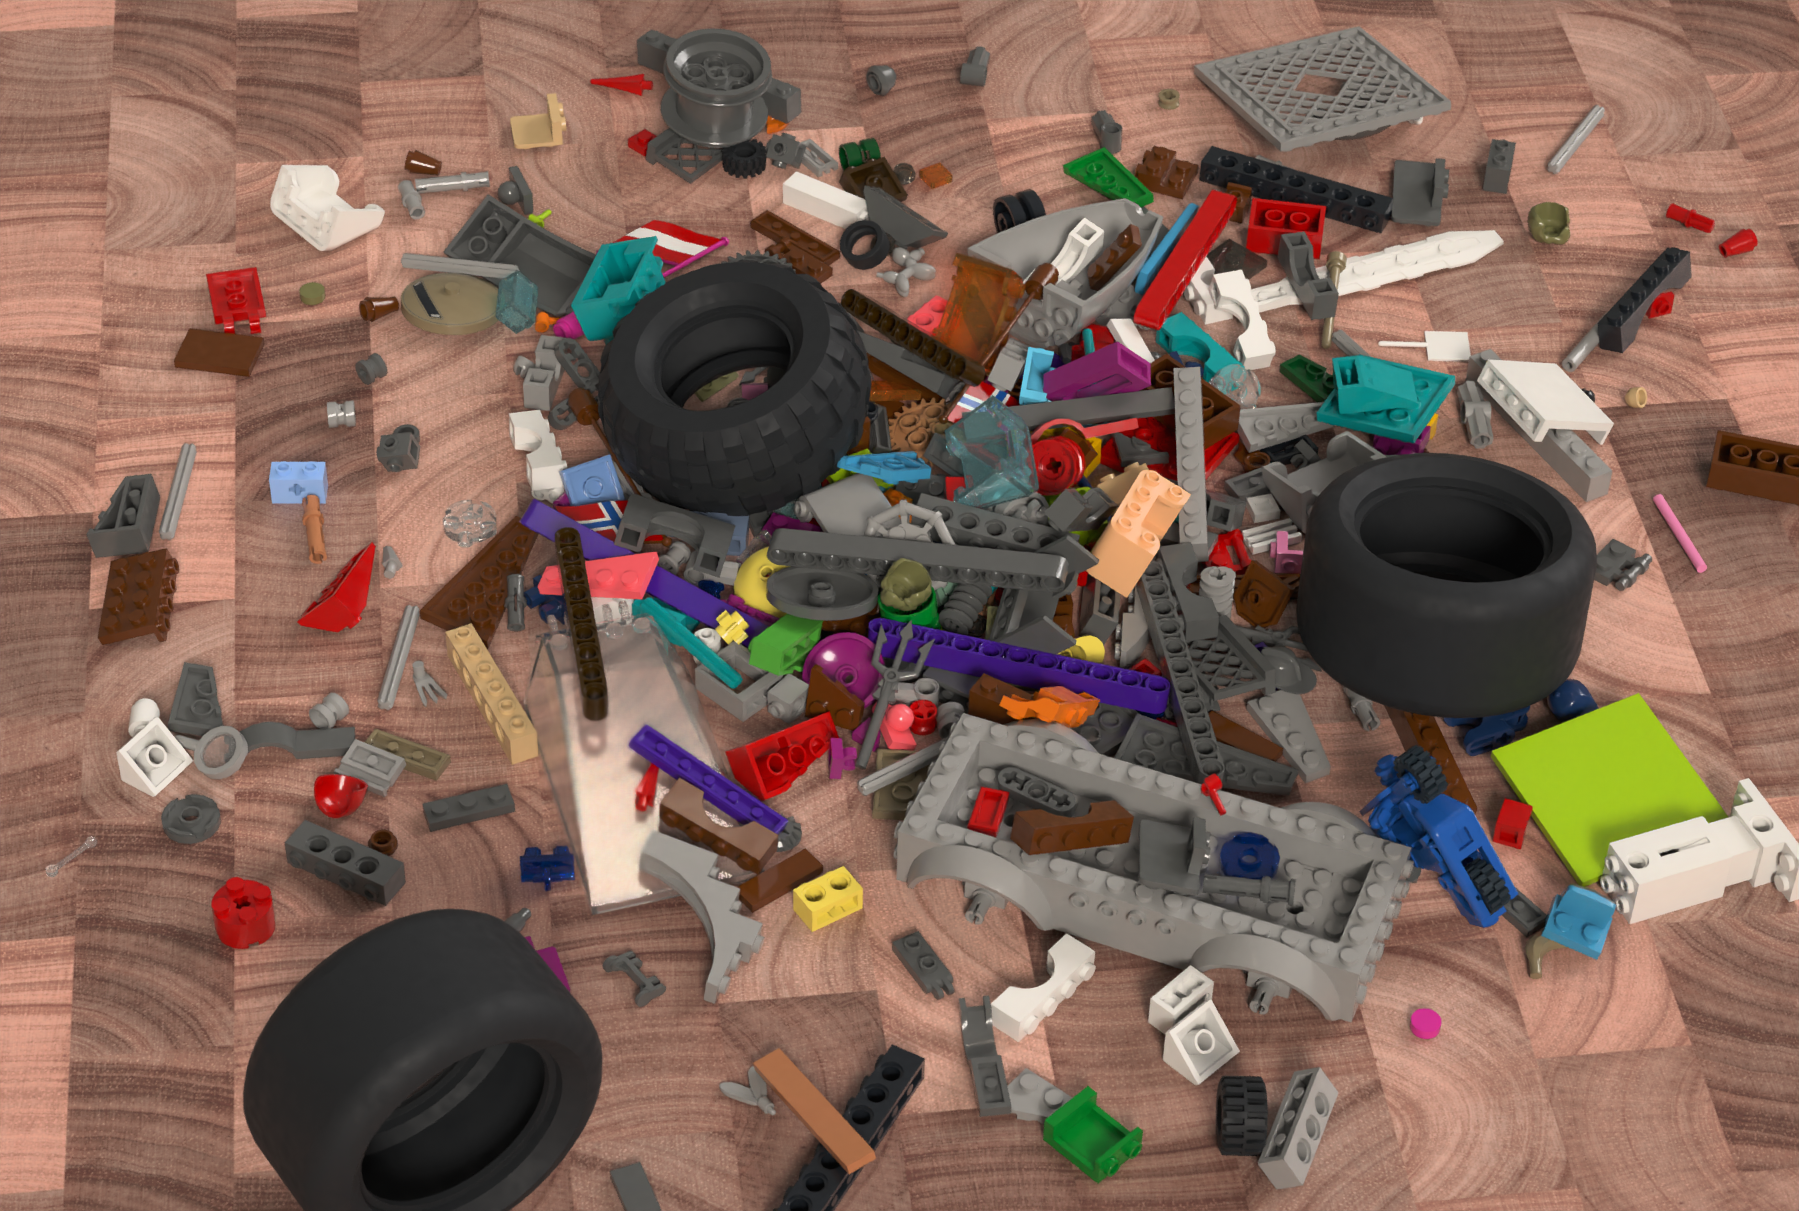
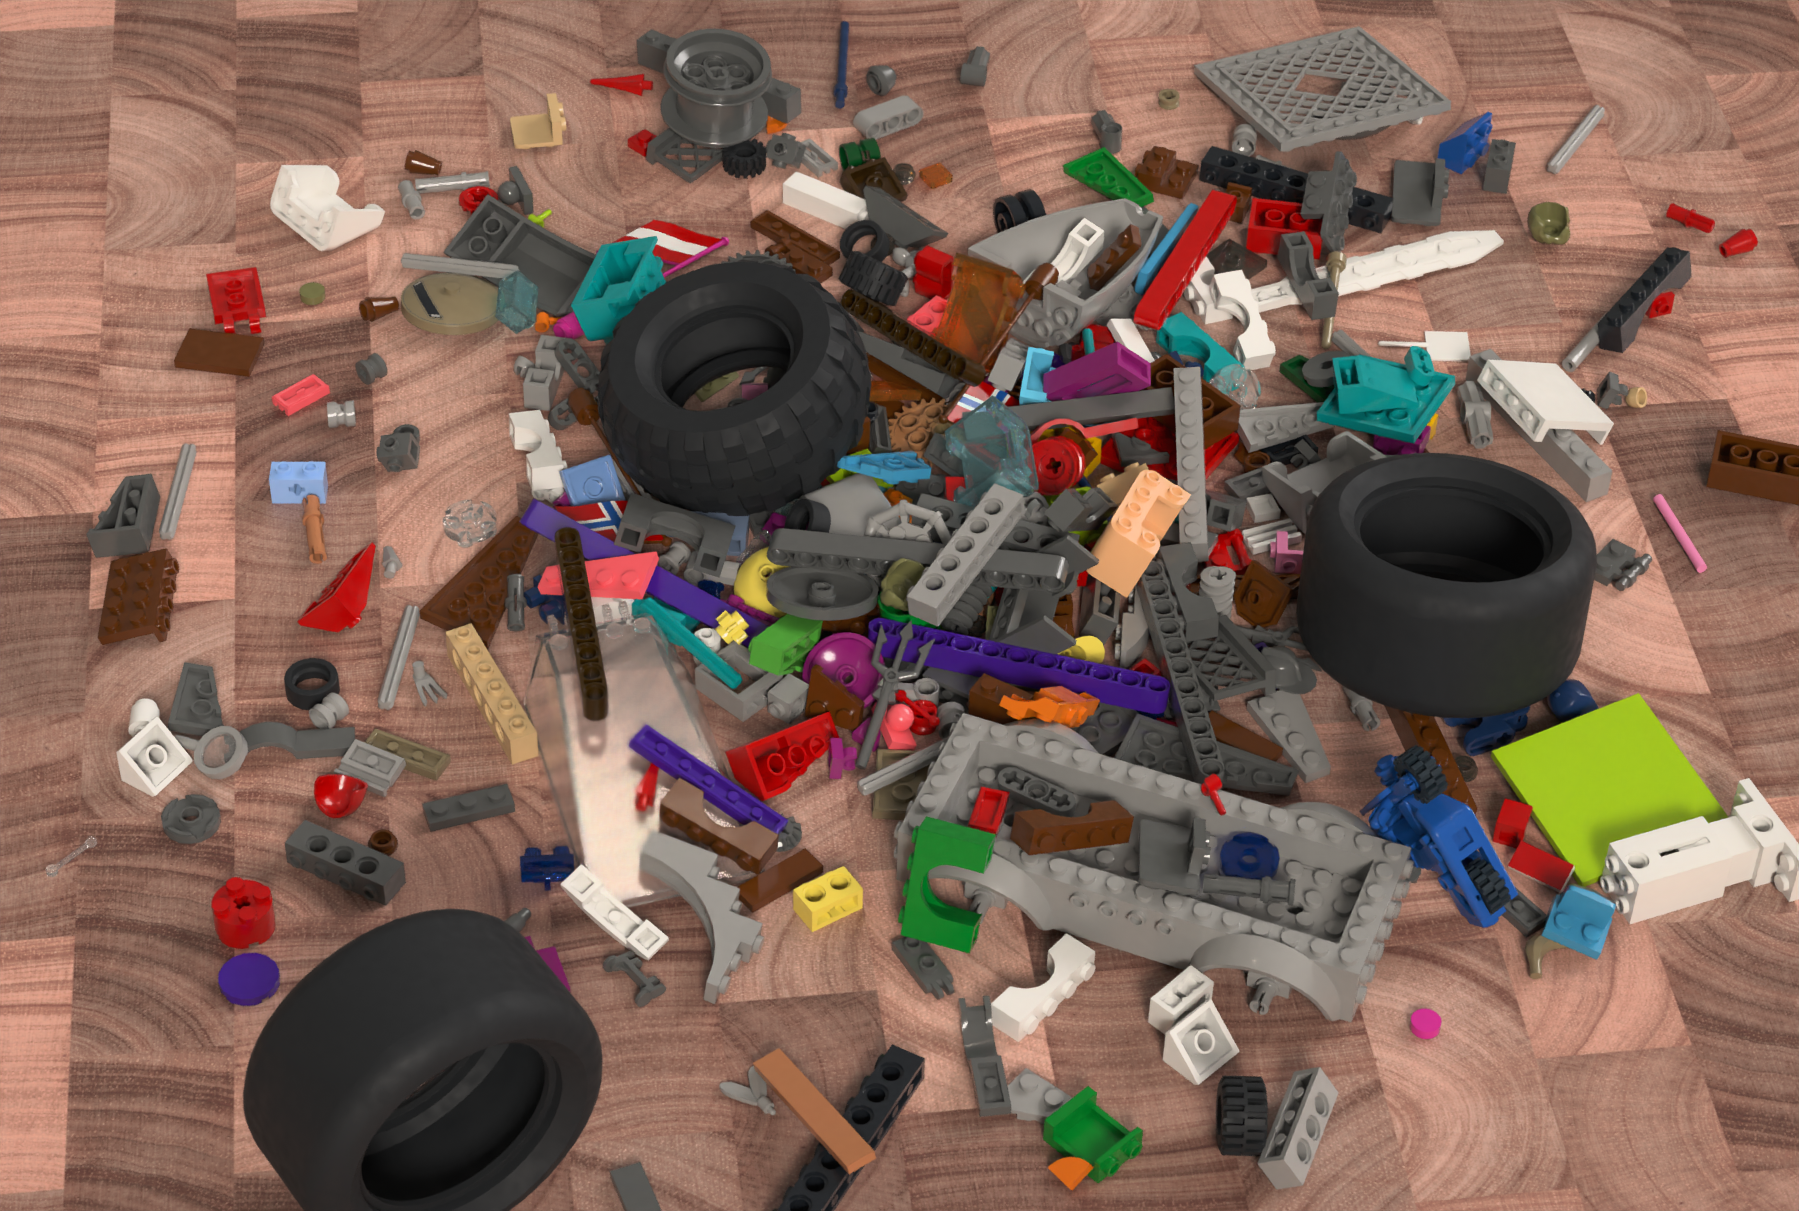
none -> dark purple tile [218,953,280,1006]
none -> coral tile [272,374,330,416]
none -> black tyre [284,658,340,710]
none -> red gear [459,186,498,215]
none -> white slope [561,864,669,960]
none -> black tyre [784,499,831,533]
none -> dark blue bar [834,21,849,109]
none -> black tyre [838,251,908,306]
none -> light grey beam [853,95,924,140]
none -> red hinge [895,690,940,727]
none -> green arch [898,816,996,954]
none -> light grey brick [906,483,1025,626]
none -> red brick [913,245,954,300]
none -> orange tile [1048,1157,1094,1191]
none -> light grey wheel [1232,124,1257,156]
none -> dark grey bracket [1301,151,1357,253]
none -> dark grey tile [1302,351,1351,387]
none -> teal beam [1404,346,1435,386]
none -> blue slope [1438,112,1493,174]
none -> clear smoke plate [1455,756,1478,782]
none -> red tile [1508,841,1575,893]
none -> dark grey tile [1597,372,1628,409]

